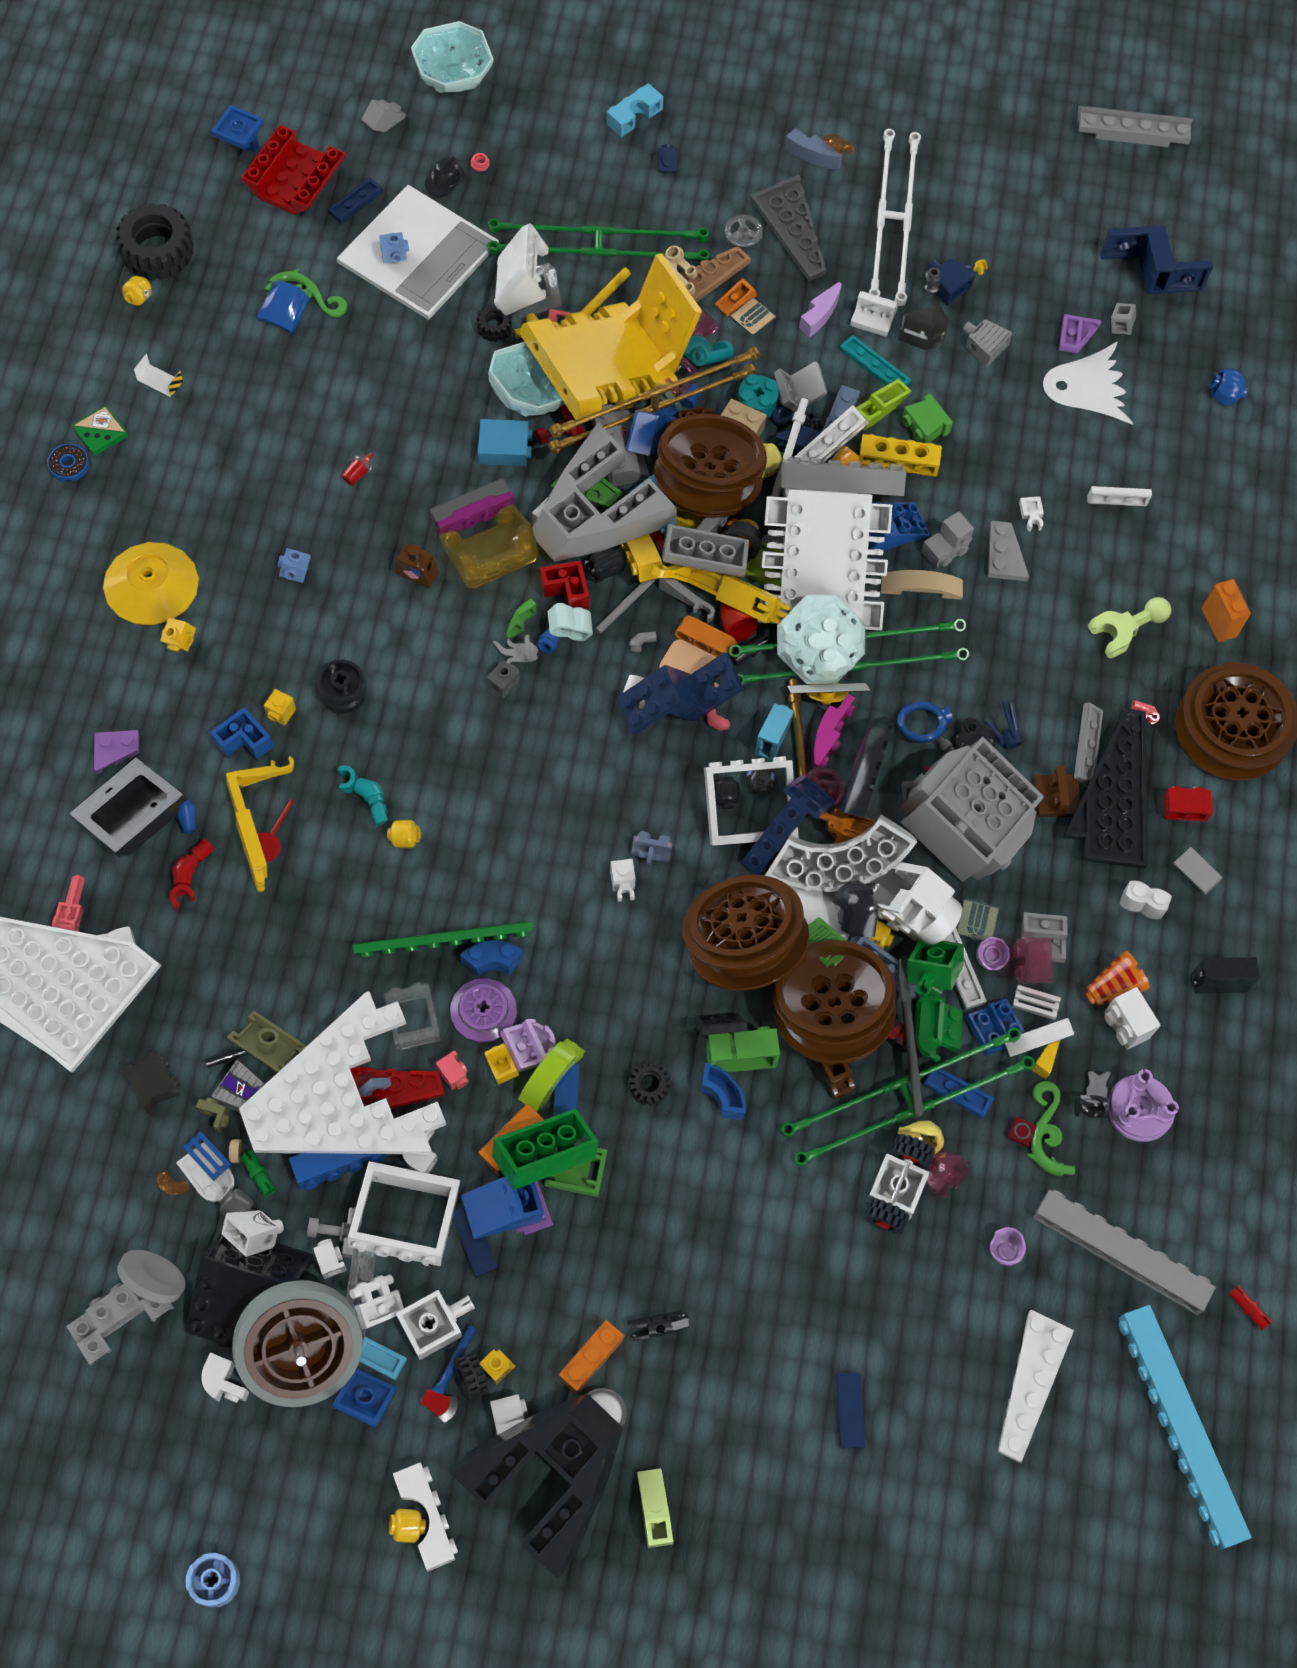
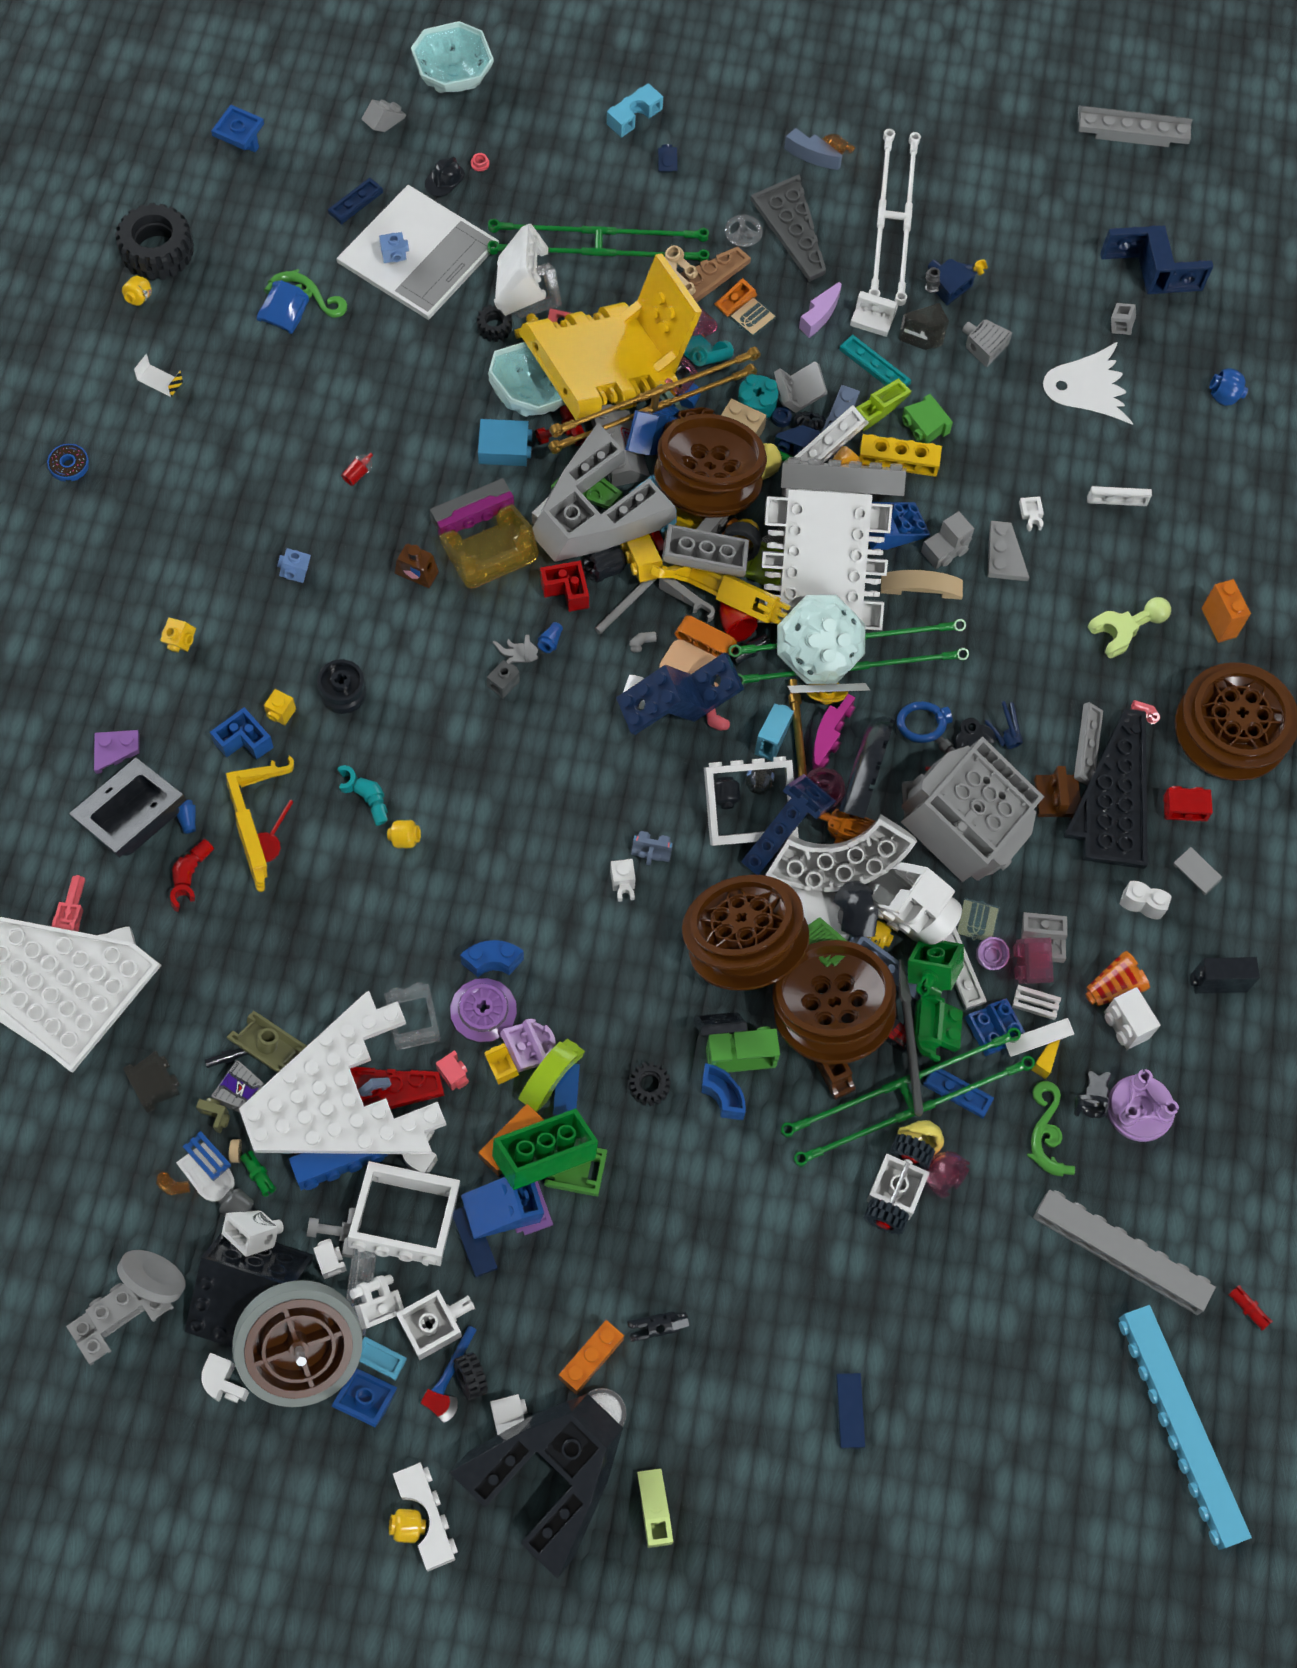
tile [71,405,128,456] -> none
yellow dish [103,542,199,625] -> none
light blue brick [186,1553,240,1608] -> none
red slope [241,124,346,215] -> none
green plate [353,921,533,957] -> none
yellow window [480,1349,516,1385] -> none
bright green slope [506,598,536,639] -> none
light aqua brick [548,603,593,641] -> none
yellow piece [581,268,631,315] -> none
white bar [771,398,809,497] -> none
lavender hair [990,1227,1026,1266] -> none
white wing [998,1310,1074,1463] -> none
dark red tile [1007,1117,1037,1148] -> none
medium lavender wing [1059,314,1101,353] -> none

